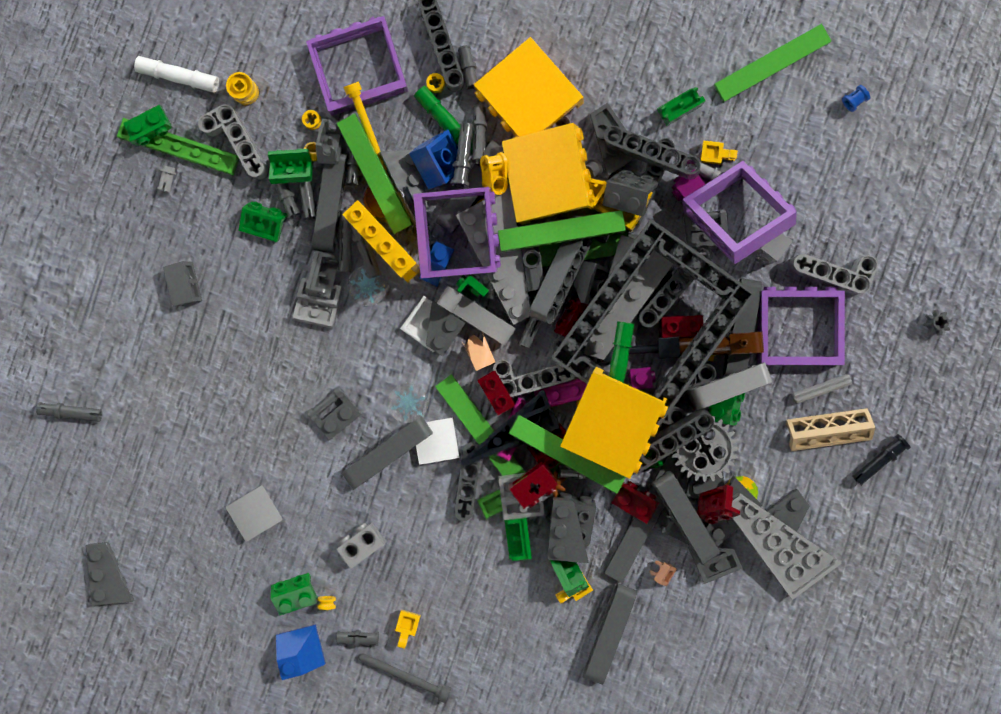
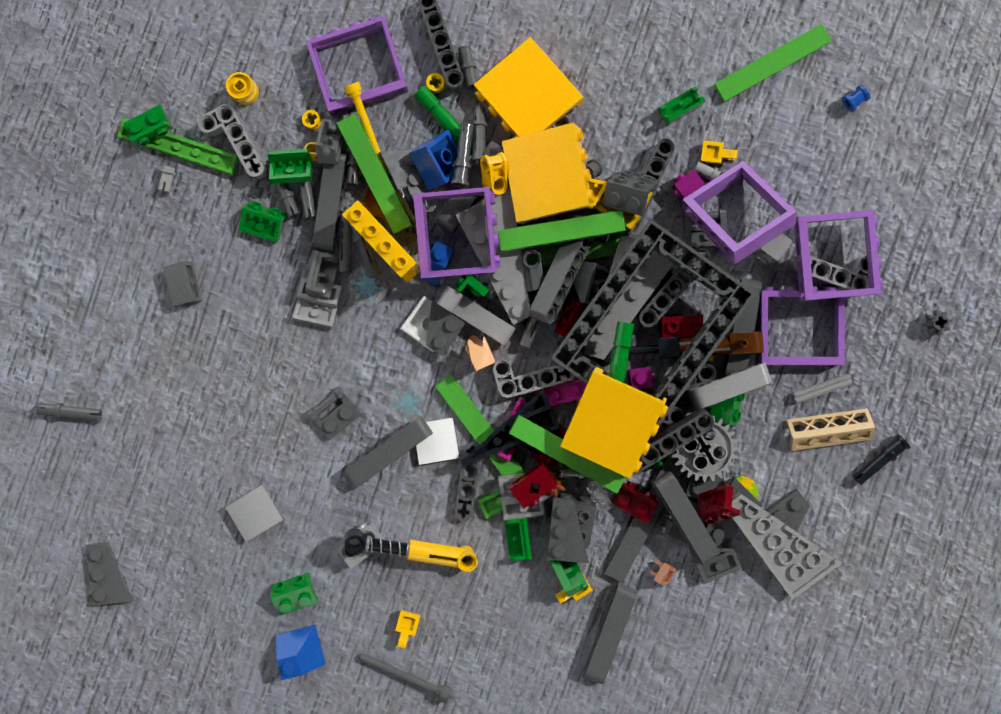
white piece [134,56,219,93] -> none
yellow bush [317,596,336,610] -> none
dark grey pin [336,630,379,647] -> none
dark red bracket [477,371,515,416] -> none
dark grey wing [590,102,637,177] -> none
dark grey beam [604,126,701,179] -> none
none -> piece [344,528,478,572]
none -> clear pin [587,481,612,511]
none -> medium lavender window [793,210,883,301]

